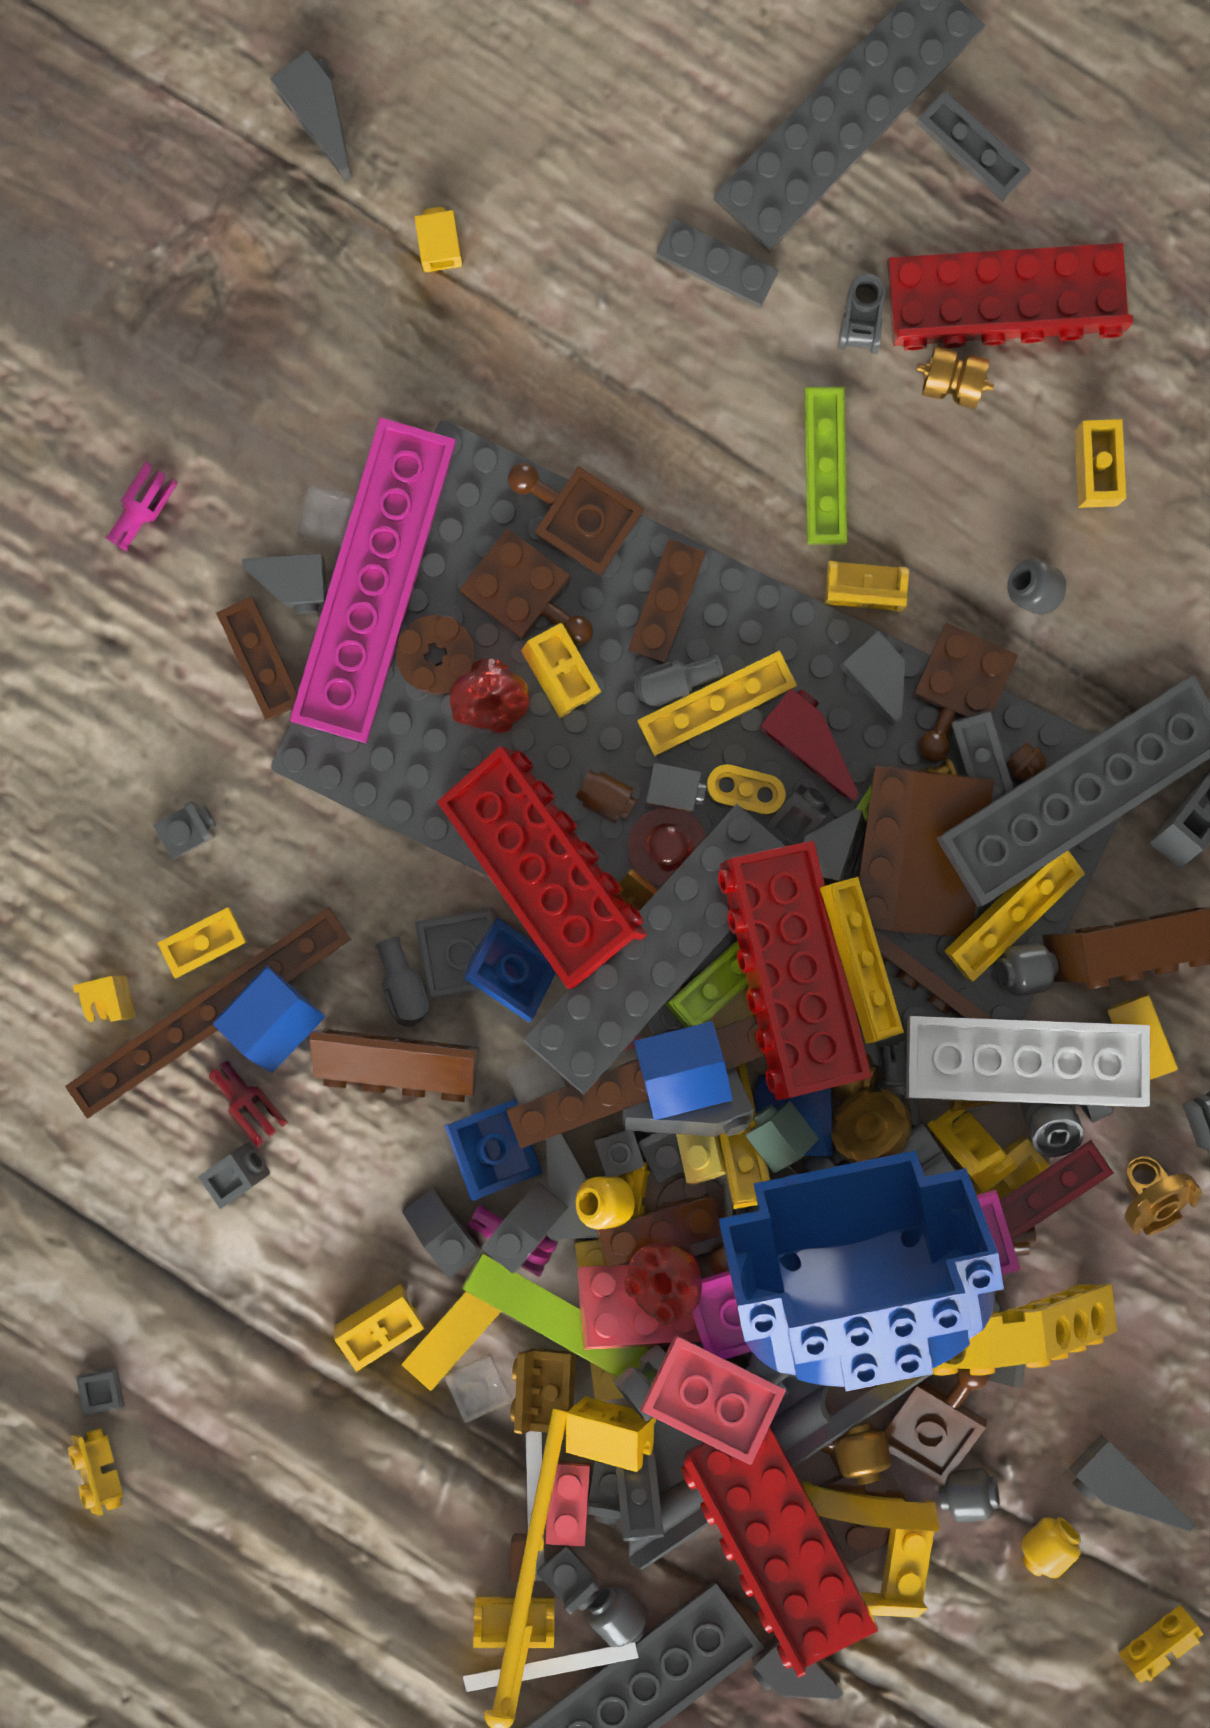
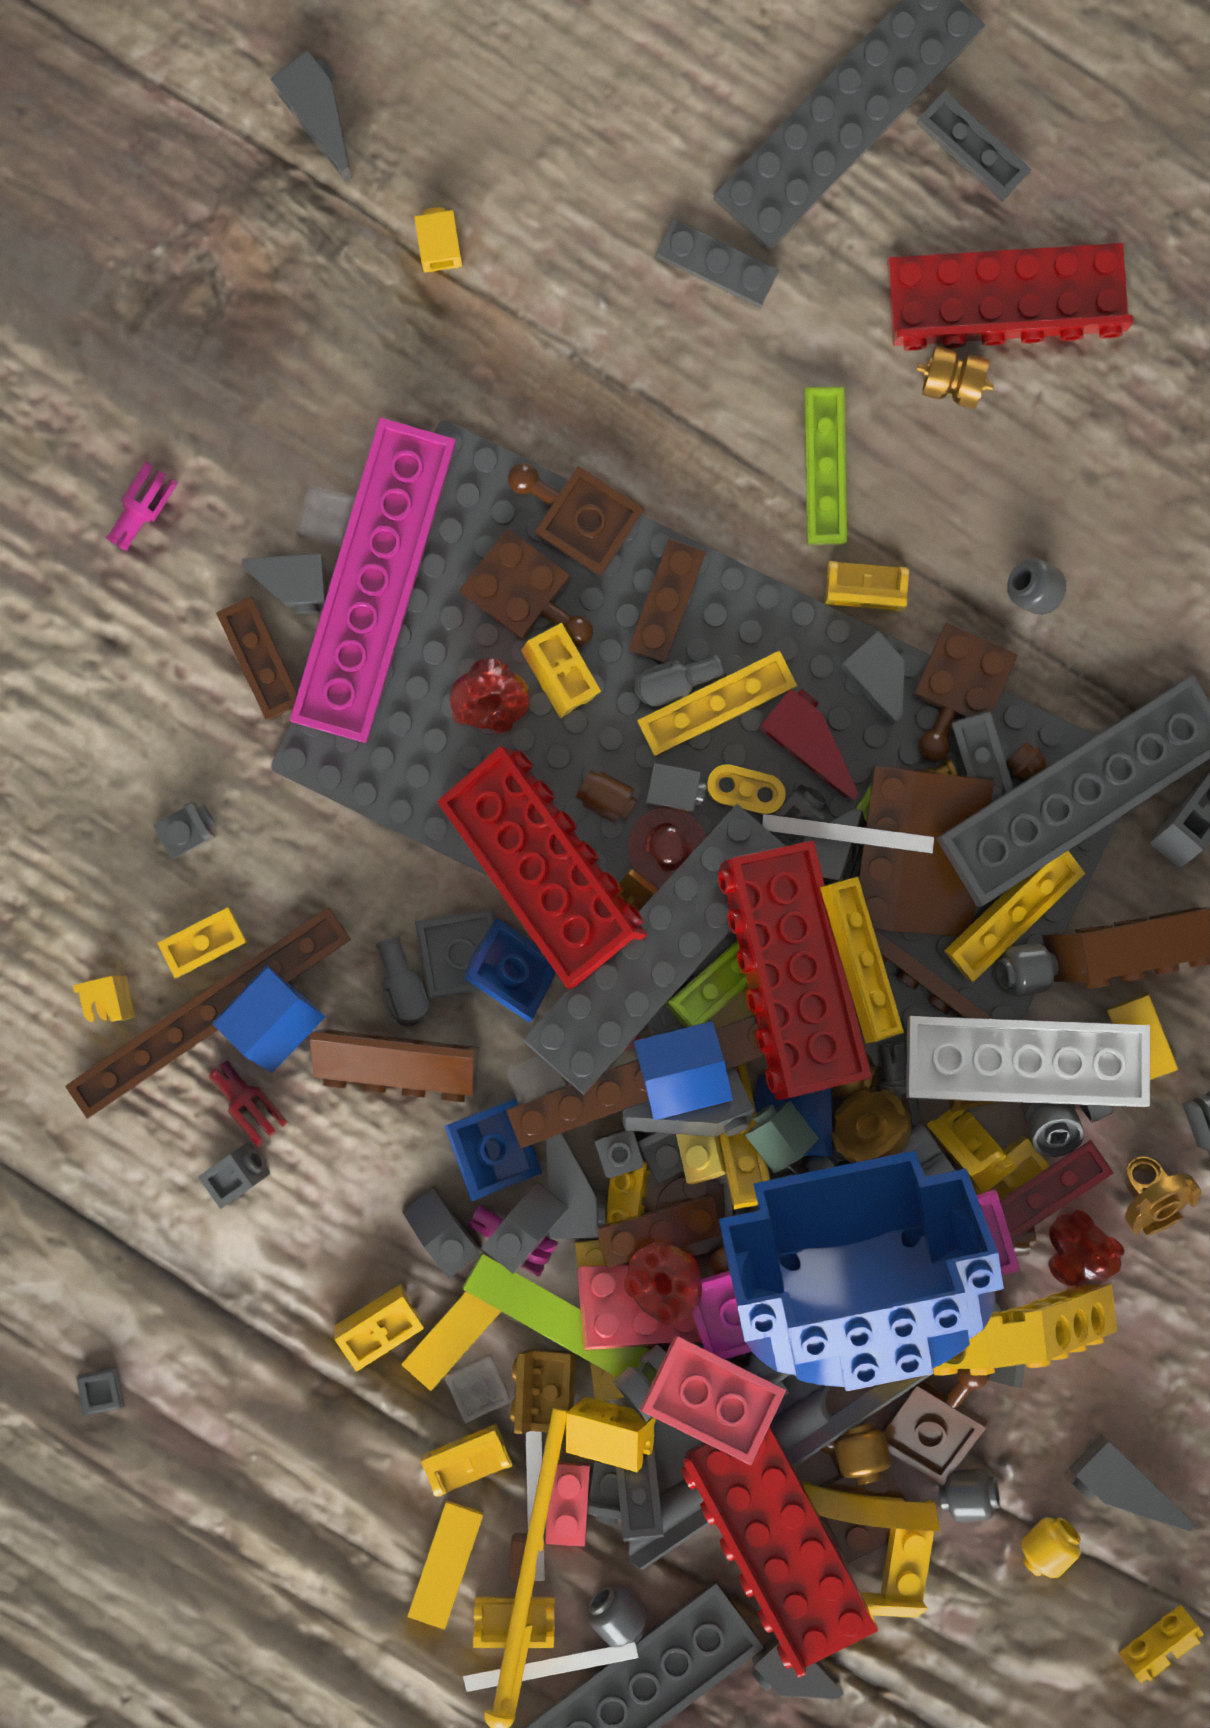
yellow hinge [68,1428,124,1516] -> none
reddish brown plate [396,615,476,695] -> none
dark grey bracket [537,1545,599,1614] -> none
yellow head [575,1176,635,1230] -> none
dark grey piece [838,274,885,354] -> none
yellow brick [1074,419,1126,508] -> none
none -> yellow tile [407,1500,484,1630]
none -> yellow hinge [421,1424,513,1497]
none -> white sticker [762,814,934,853]
none -> clear red plate [1048,1210,1125,1287]

